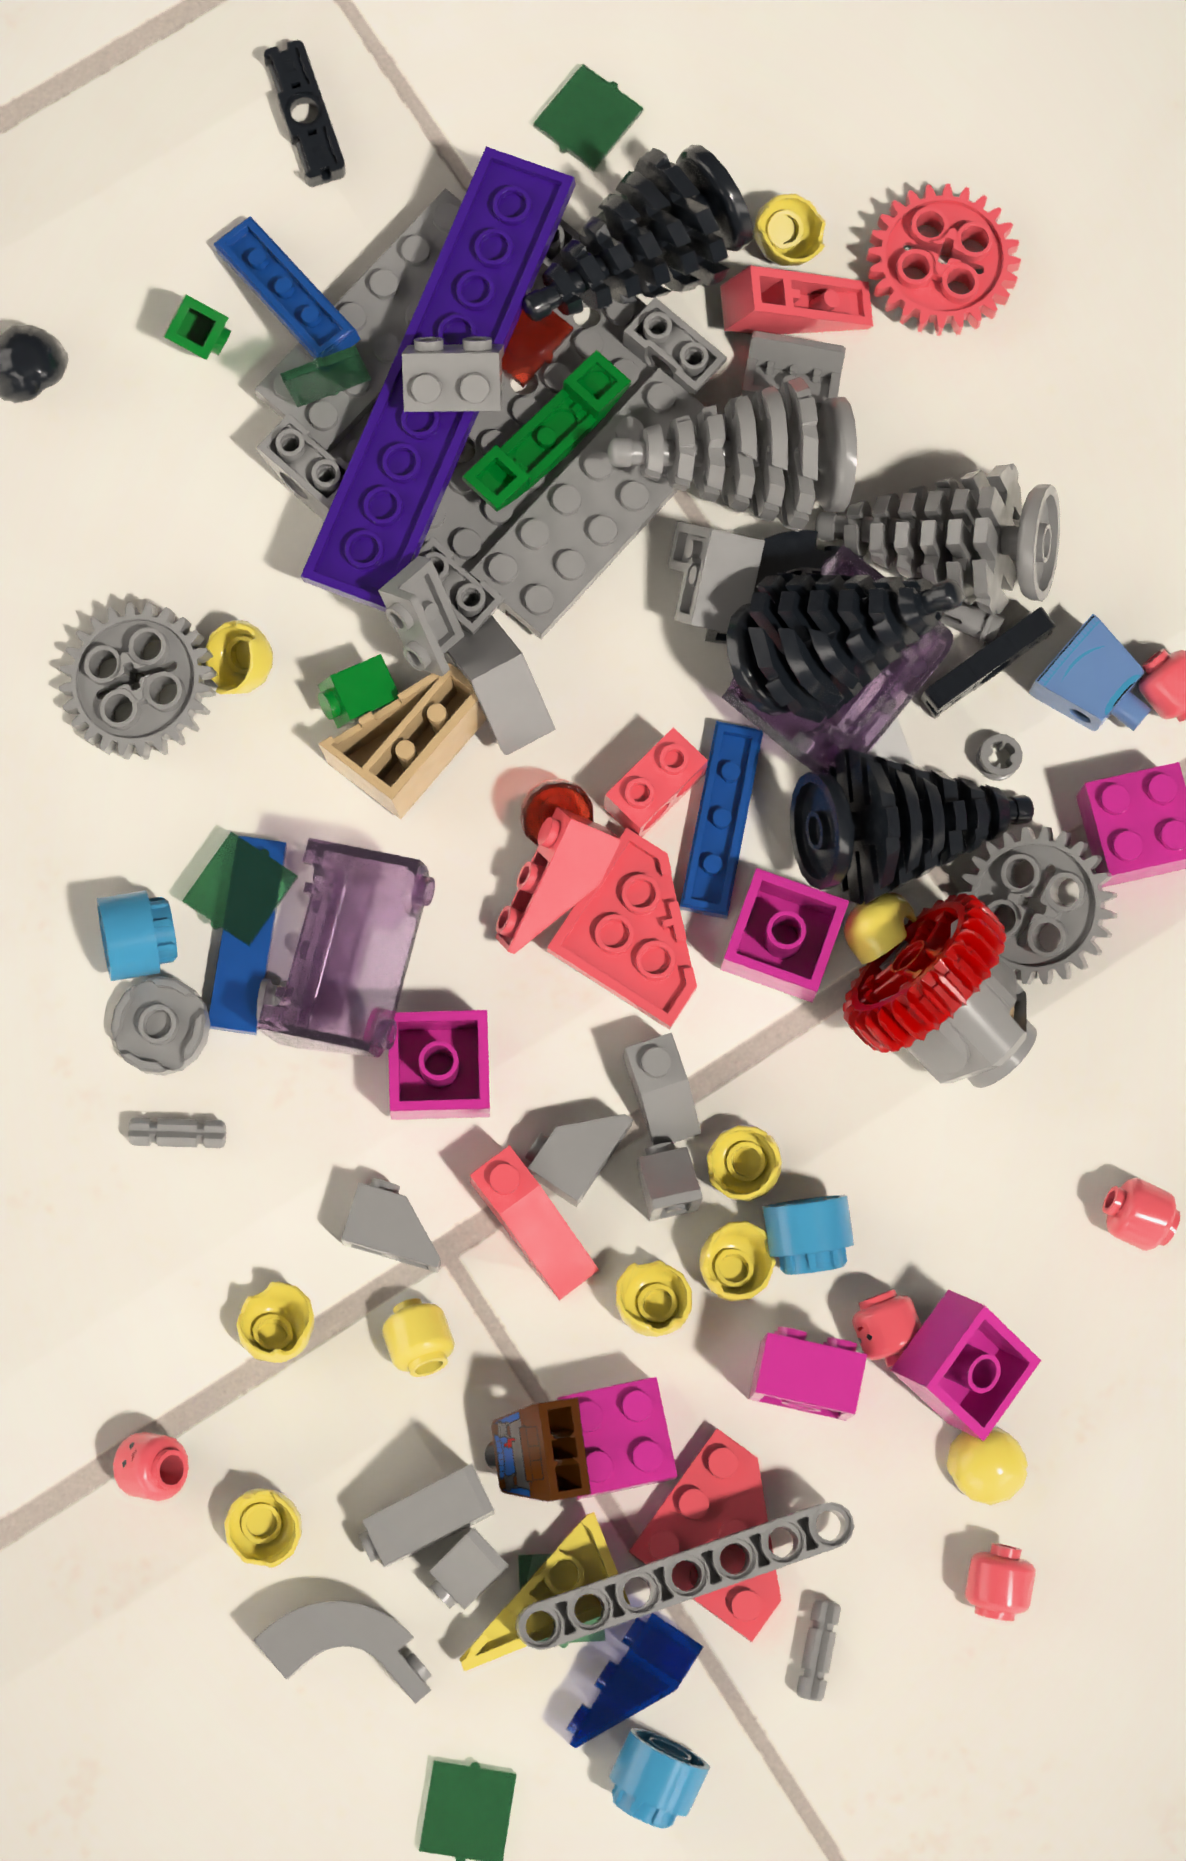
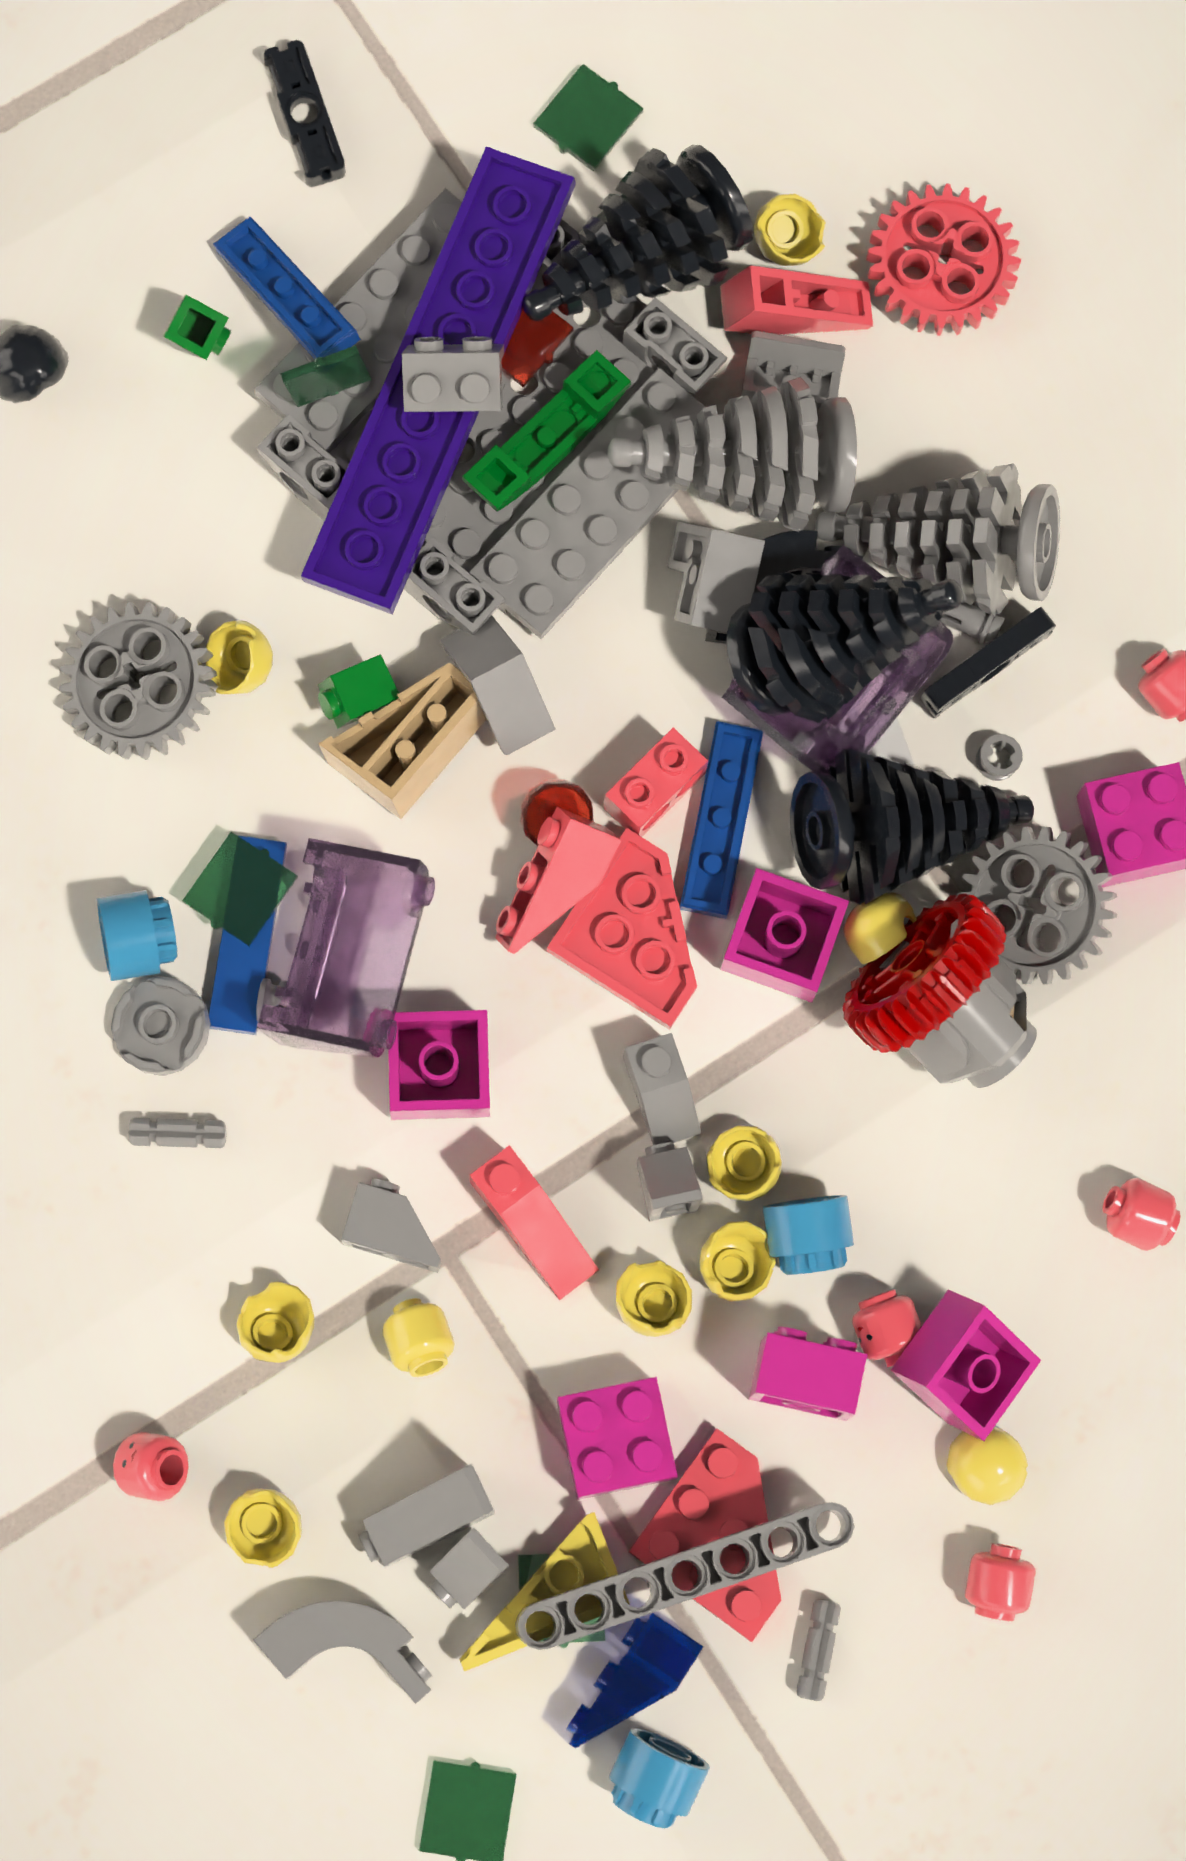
light grey bracket [379,555,465,676] -> none
reddish brown torso [485,1397,591,1502] -> none
light grey slope [525,1114,633,1208] -> none
medium blue torso [1029,614,1152,732] -> none

